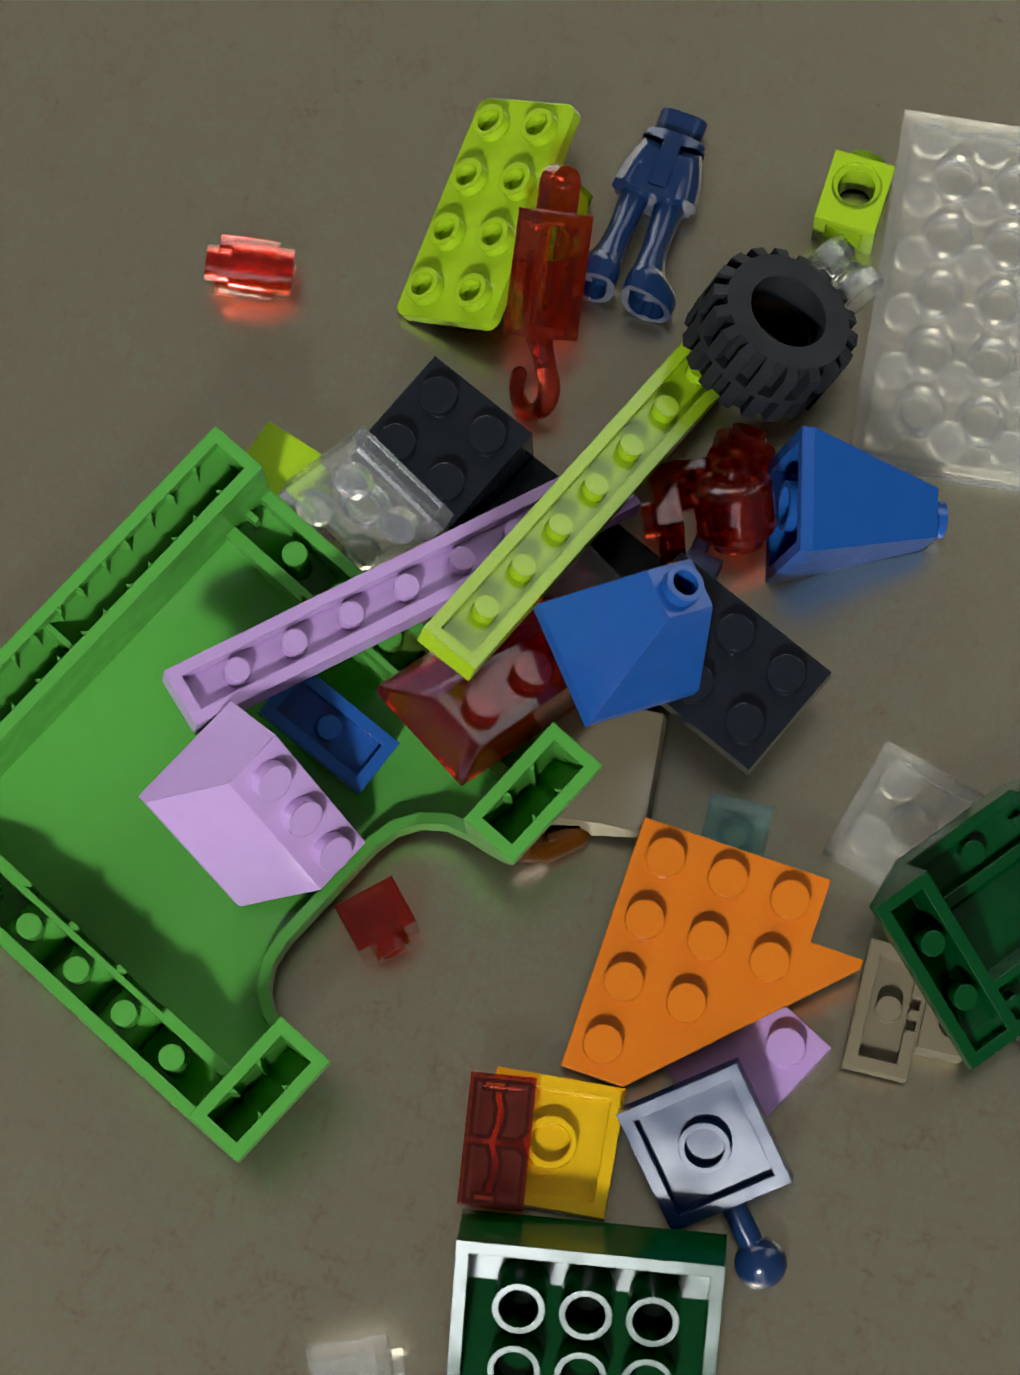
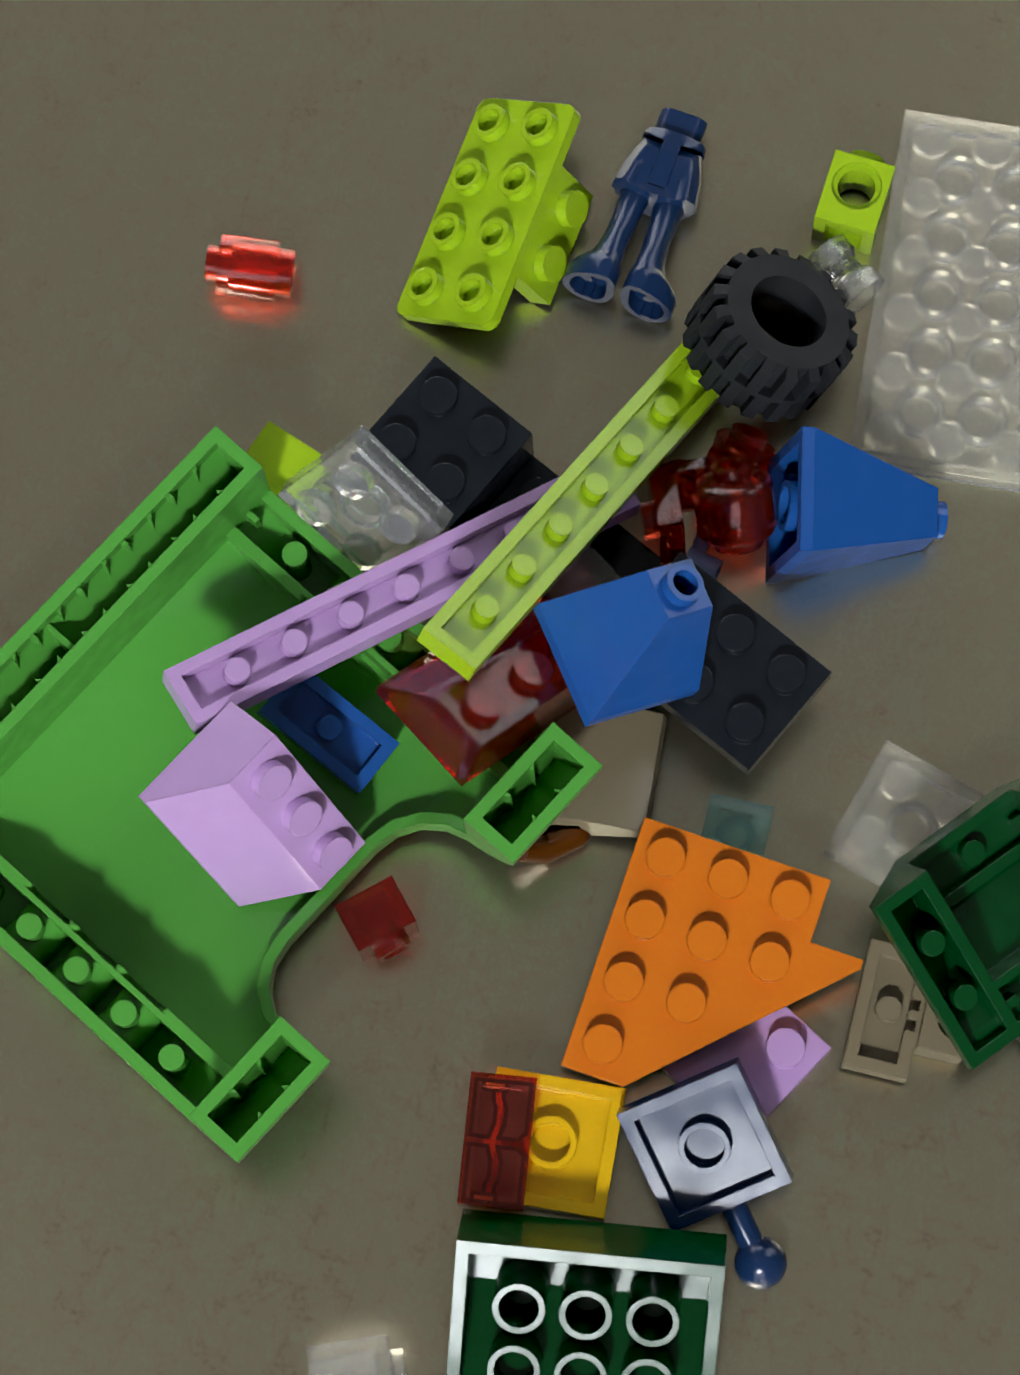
clear red piece [503,163,594,423] -> none

